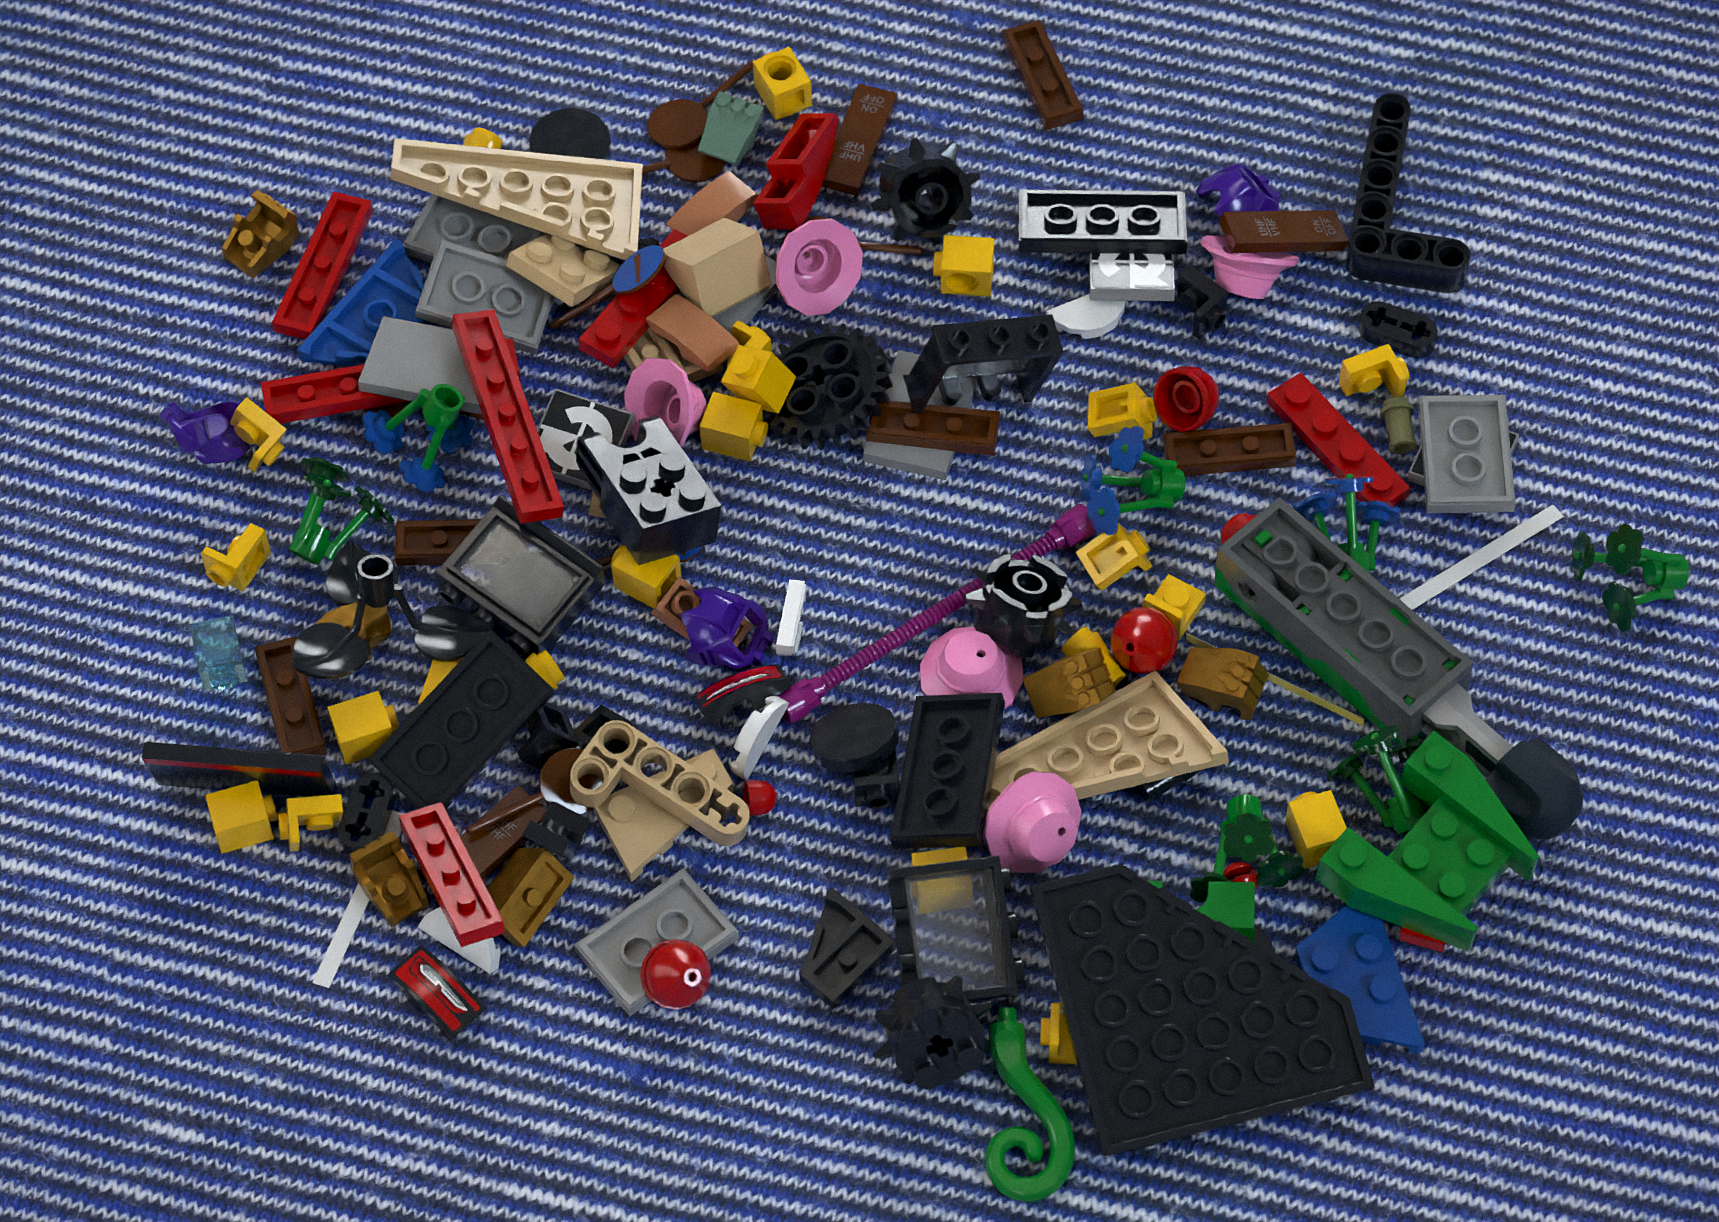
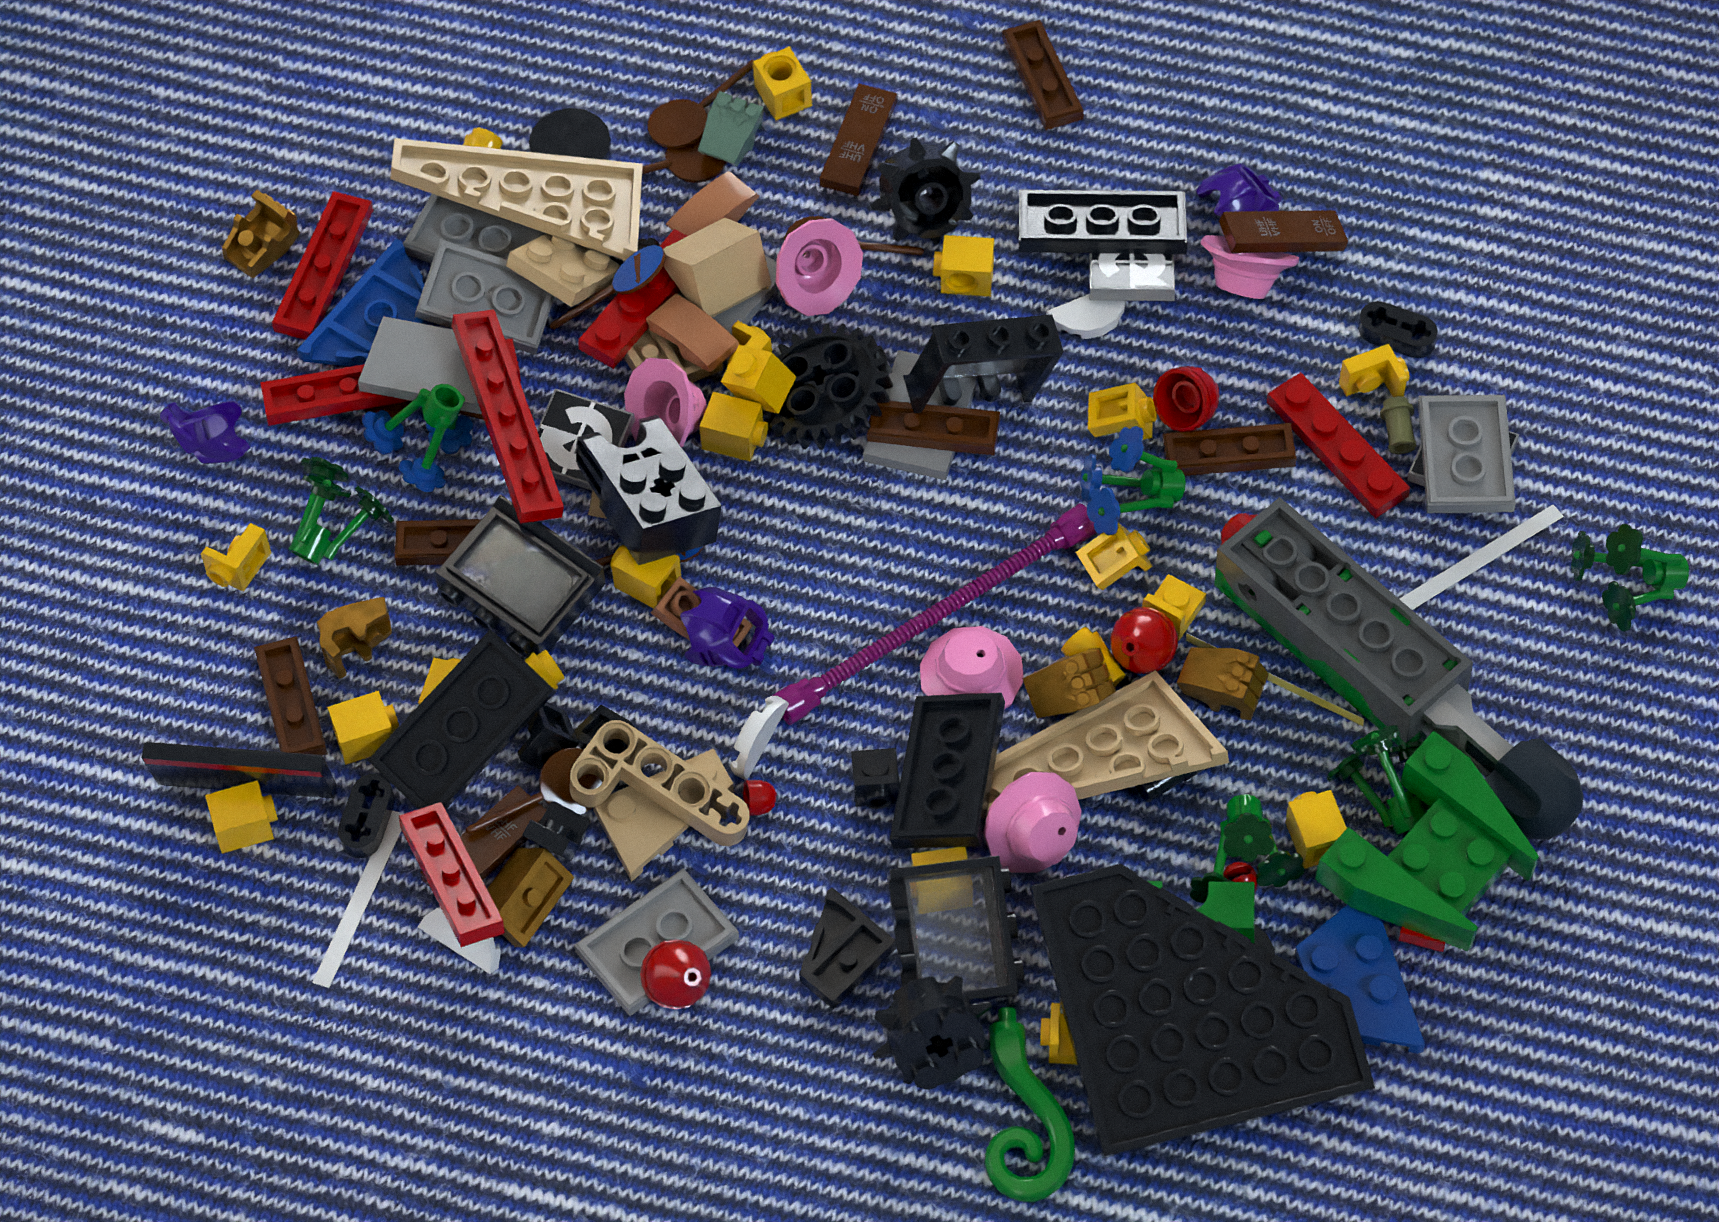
clear light blue brick [190,615,248,691] -> none
yellow bracket [230,397,287,472] -> none
yellow bracket [278,794,343,852] -> none
black plant [293,540,494,679] -> none
pearl gold hand [349,831,430,928] -> none
slope [386,944,487,1041] -> none
black slope [693,664,792,724] -> none
red slope [753,113,839,230] -> none
white tile [776,579,806,657] -> none
black tile [809,702,899,773] -> none
black brick [965,554,1083,657] -> none
black bracket [1177,264,1228,340] -> none
plant [1293,474,1400,574] -> none
black beam [1346,93,1470,293] -> none

